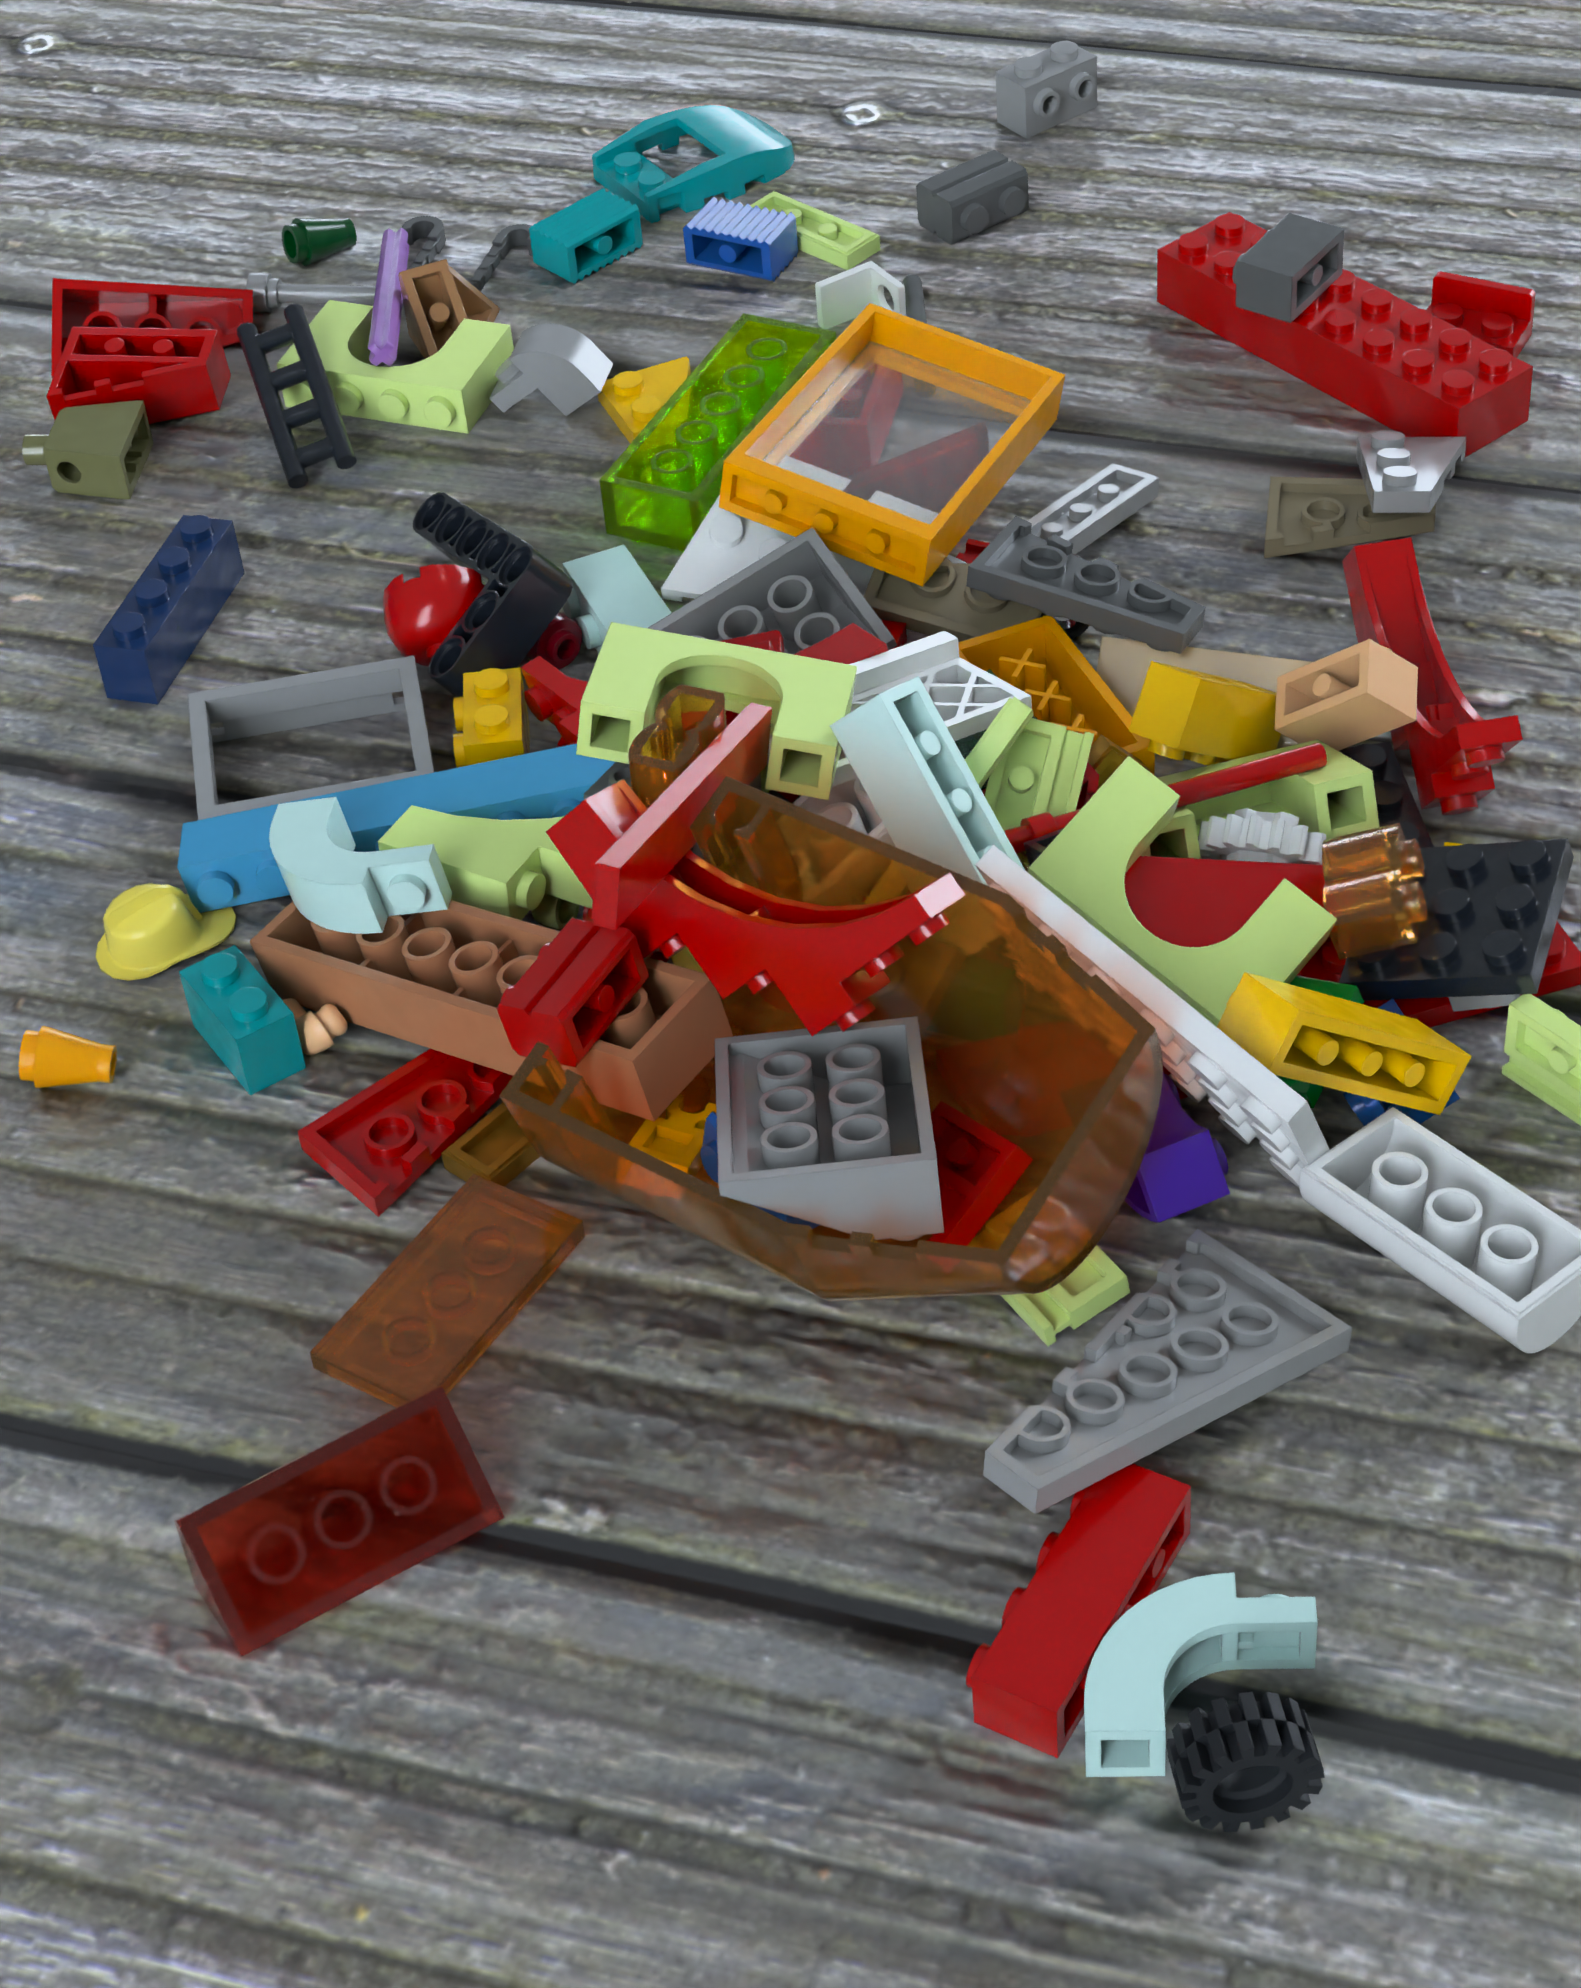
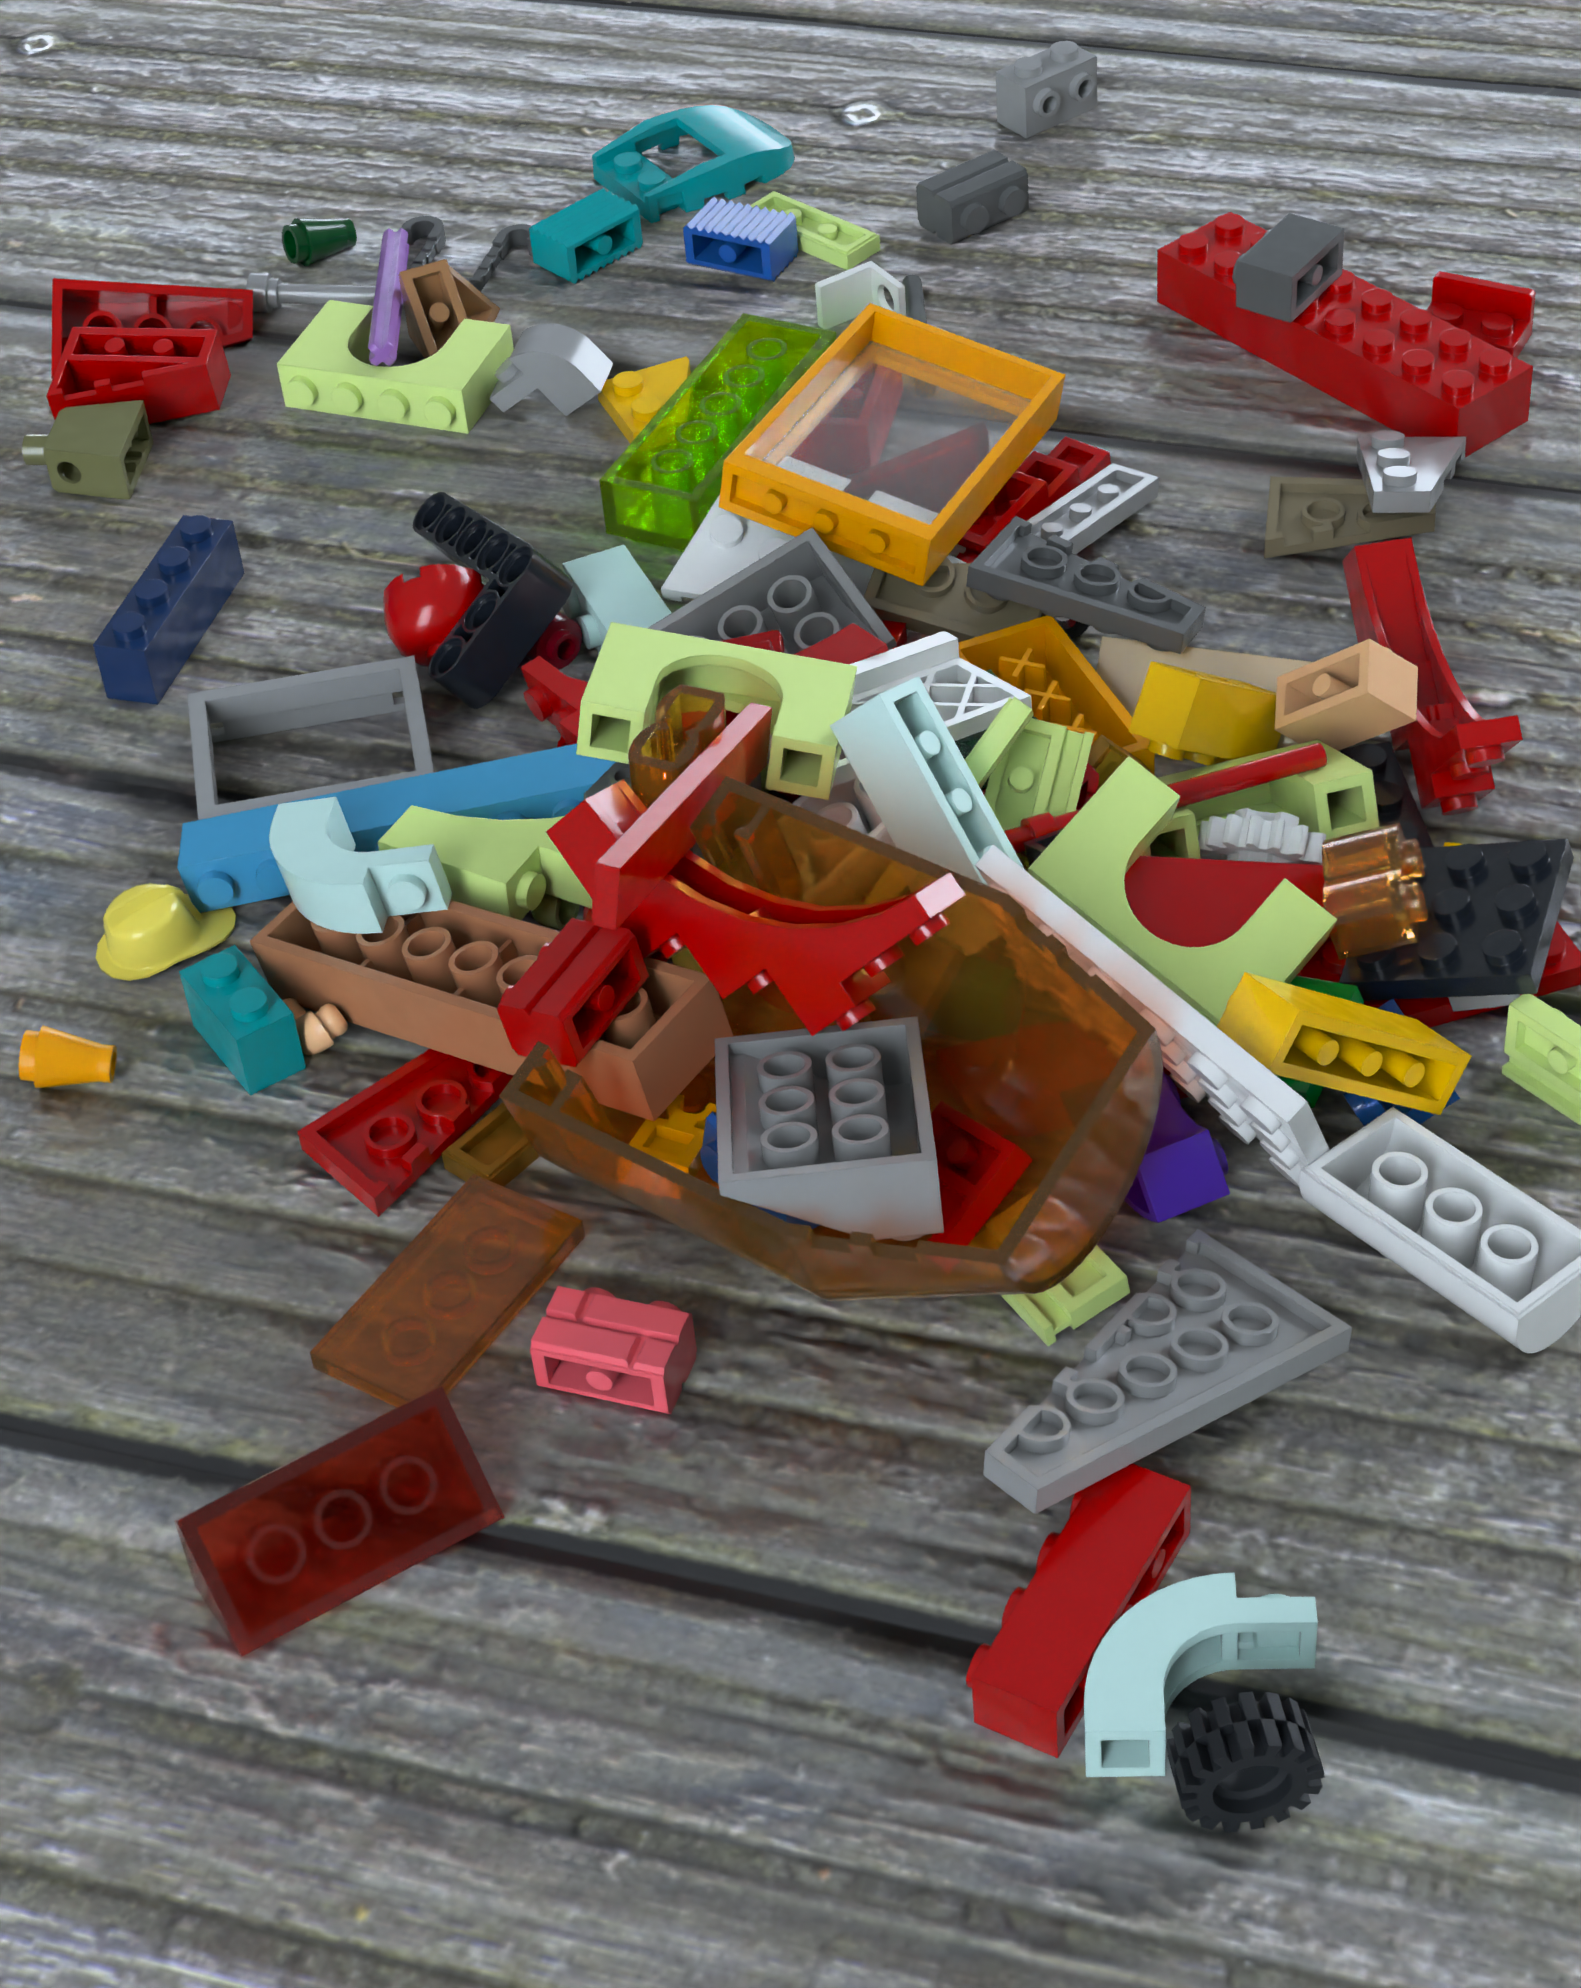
black bar [236,304,357,489] -> none
yellow brick [453,667,530,768] -> none
none -> coral brick [530,1286,697,1414]
none -> red slope [957,436,1111,553]

